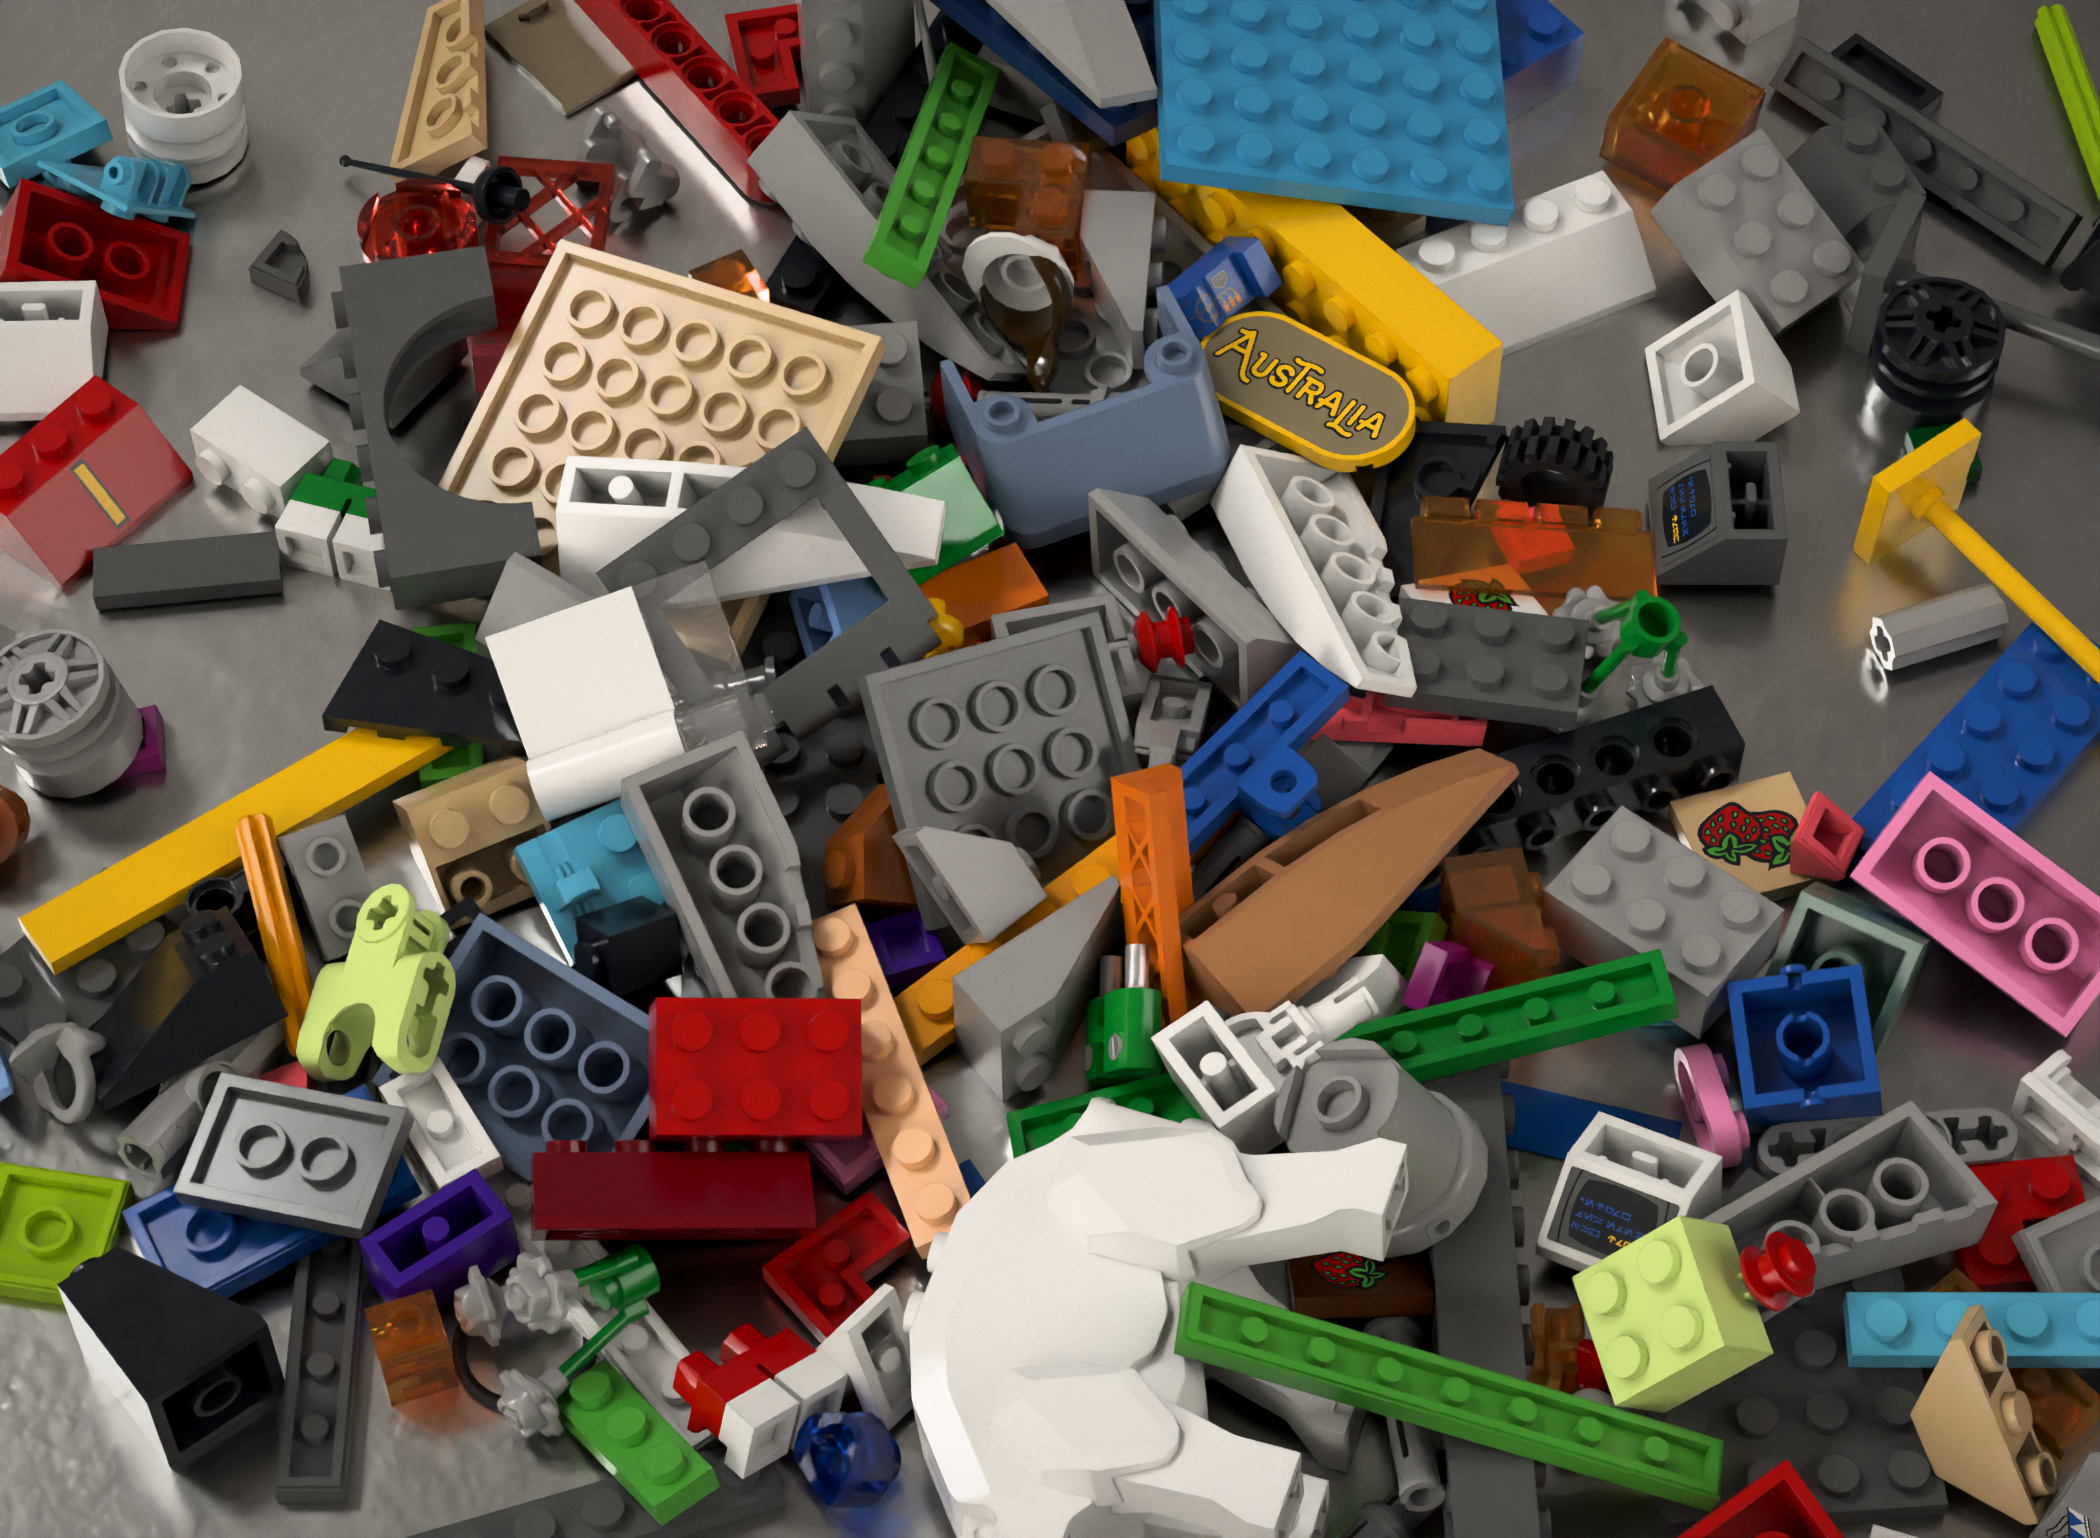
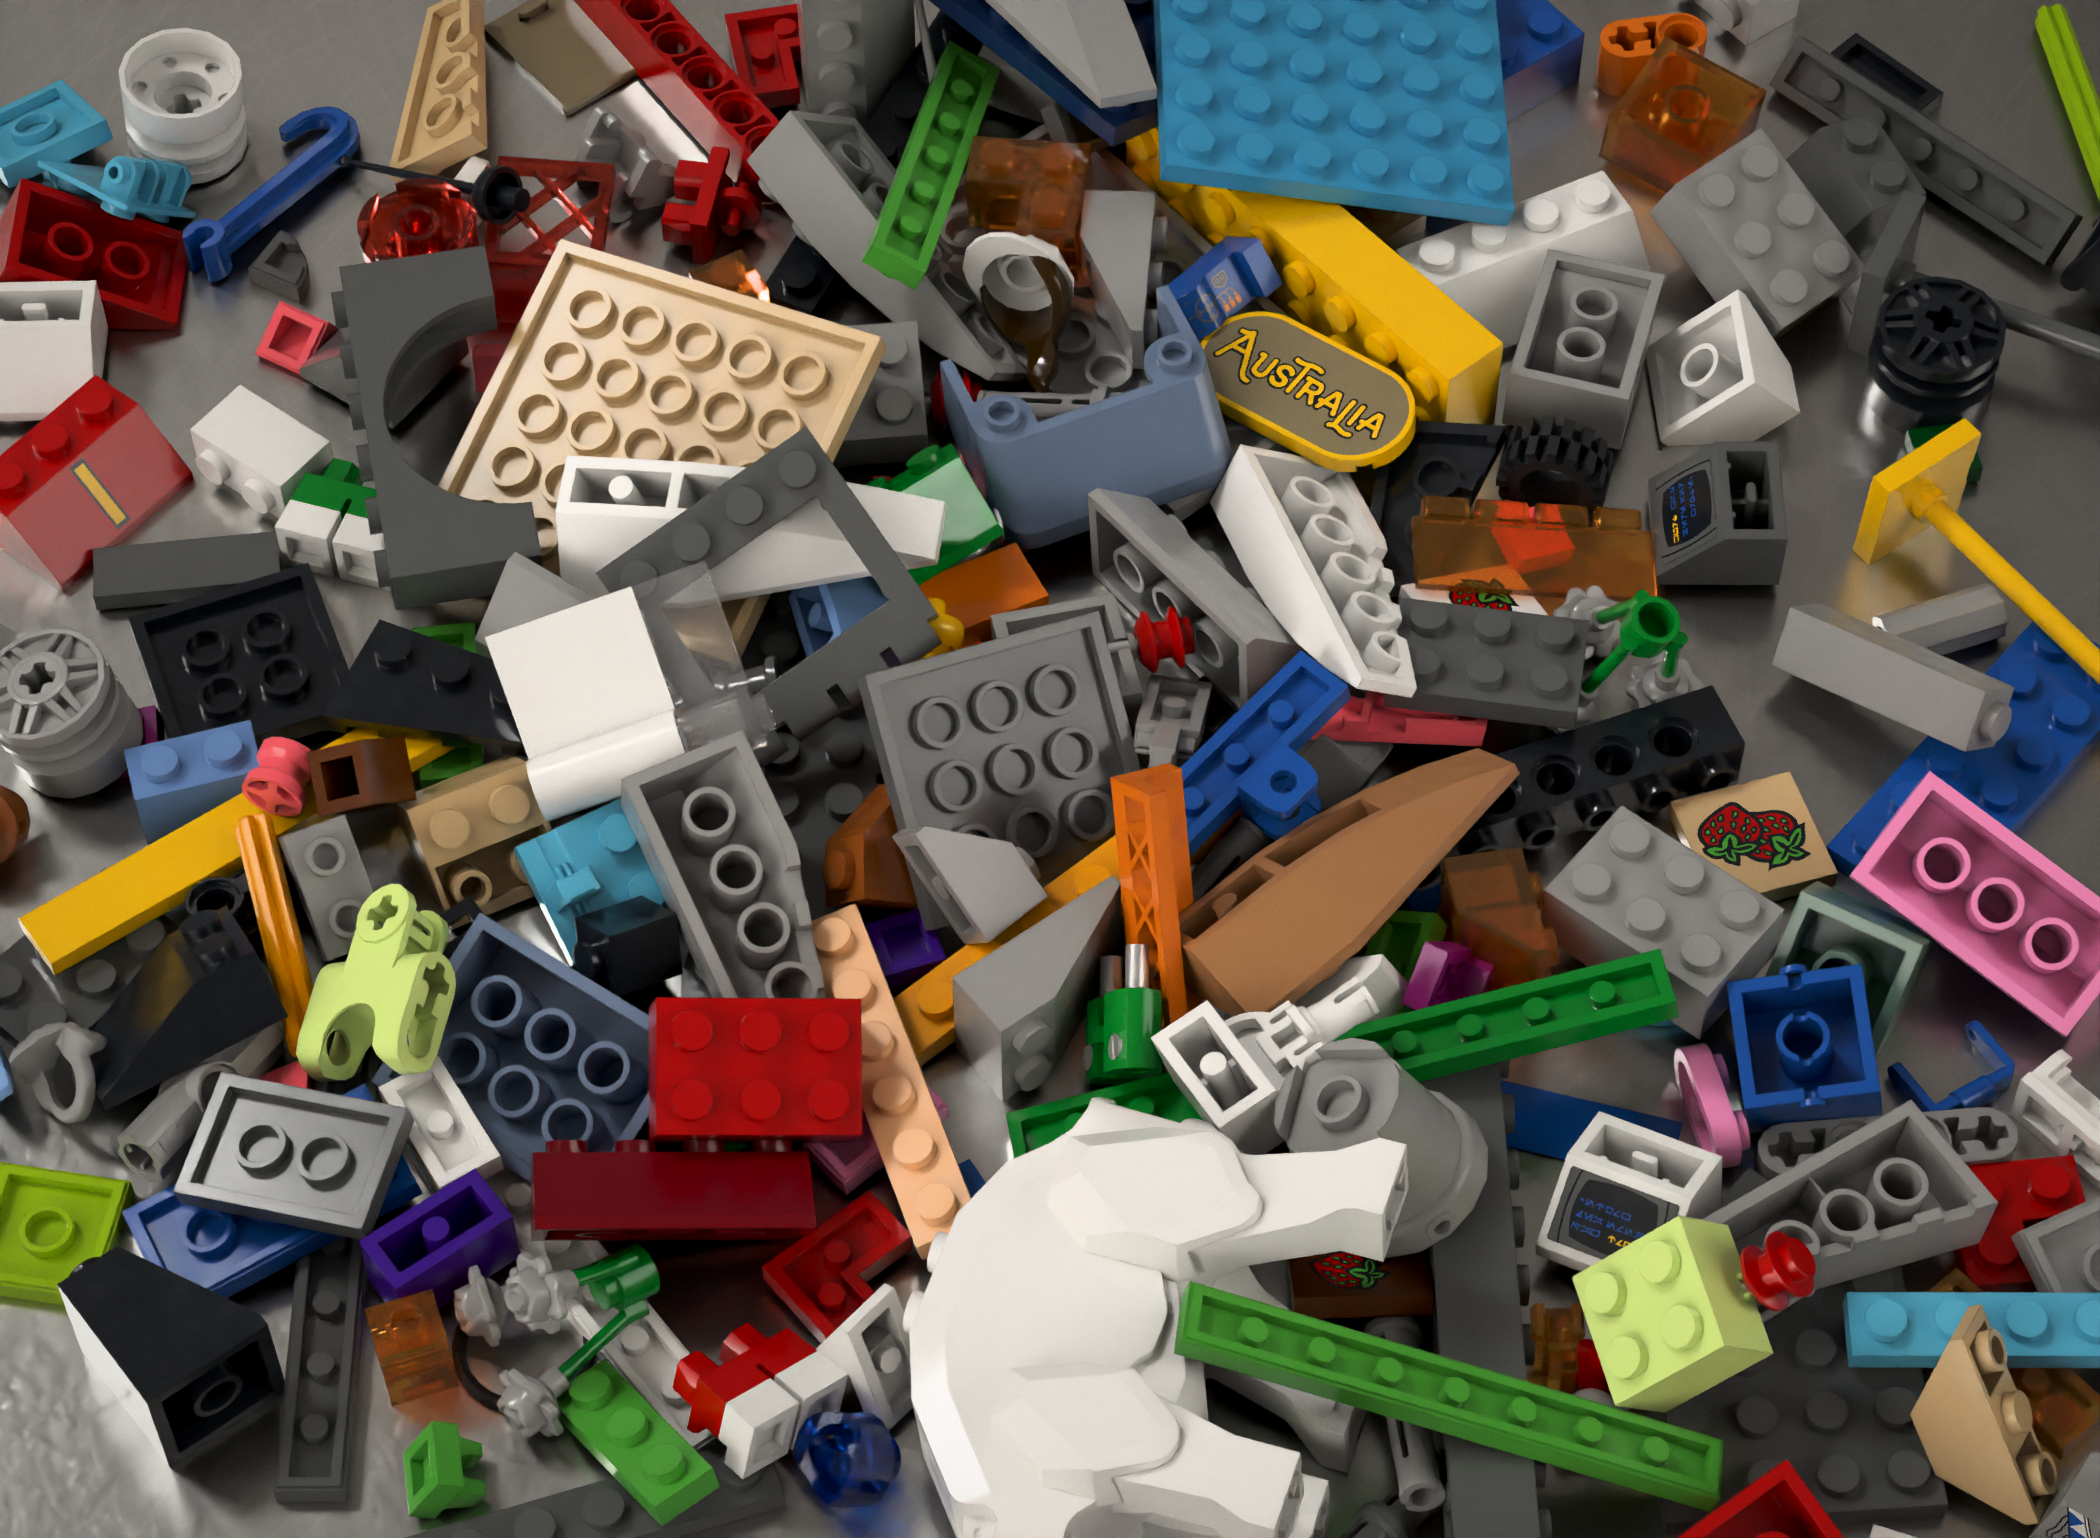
coral slope [1790,791,1866,881] -> none
none -> medium blue brick [124,720,259,844]
none -> black plate [128,563,349,751]
none -> blue piece [182,106,361,282]
none -> coral wheel [241,737,313,817]
none -> coral slope [255,301,339,375]
none -> reddish brown brick [307,737,417,817]
none -> bright green tile [403,1420,487,1519]
none -> red hips [661,146,763,265]
none -> light grey slope [1502,249,1665,450]
none -> orange beam [1595,13,1708,97]
none -> light grey brick [1771,603,2015,752]
none -> blue piece [1887,1020,2015,1112]

